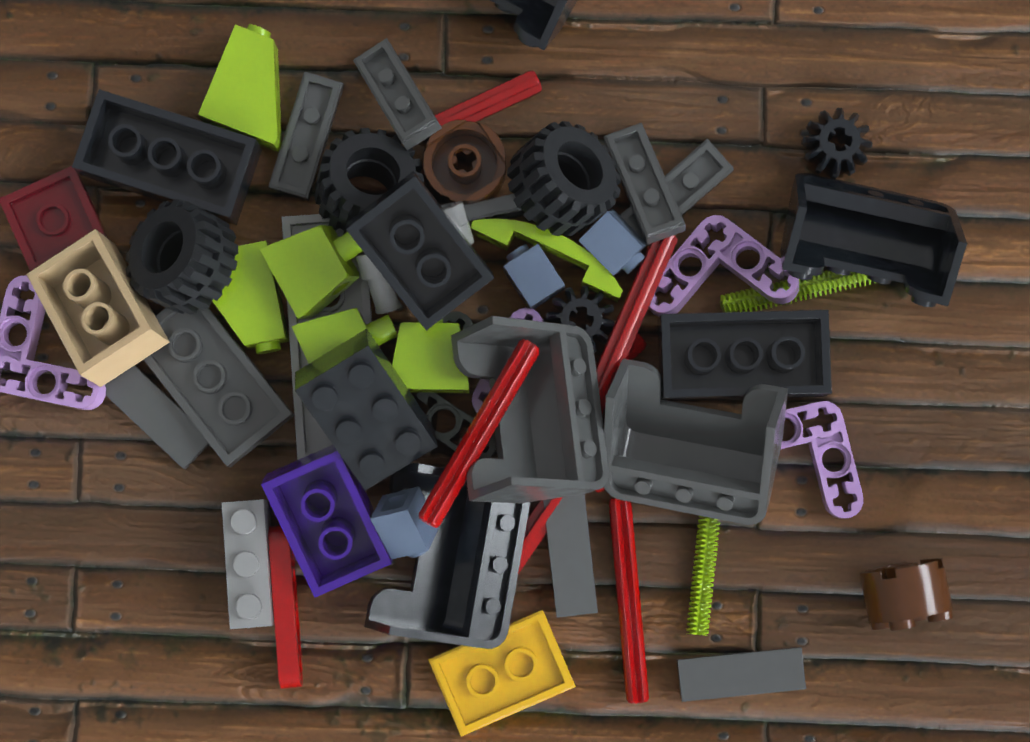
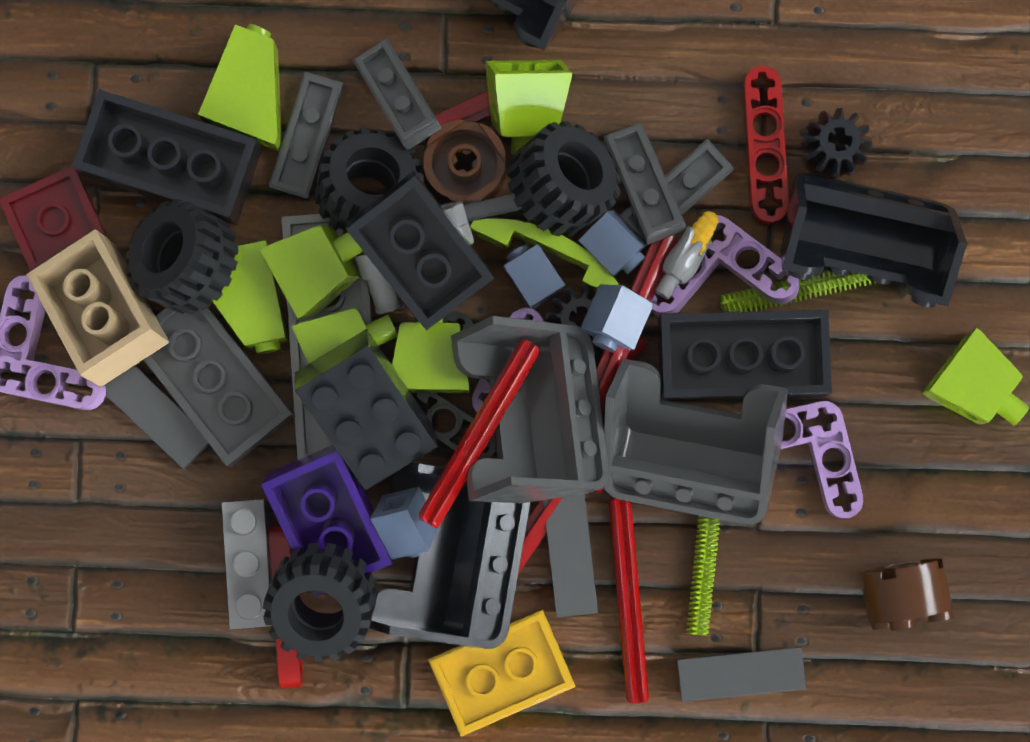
none -> black tyre [263,543,377,662]
none -> lime torso [485,60,572,155]
none -> brick [580,284,654,352]
none -> light grey piece [655,211,719,300]
none -> red beam [742,65,789,225]
none -> lime torso [921,328,1030,426]

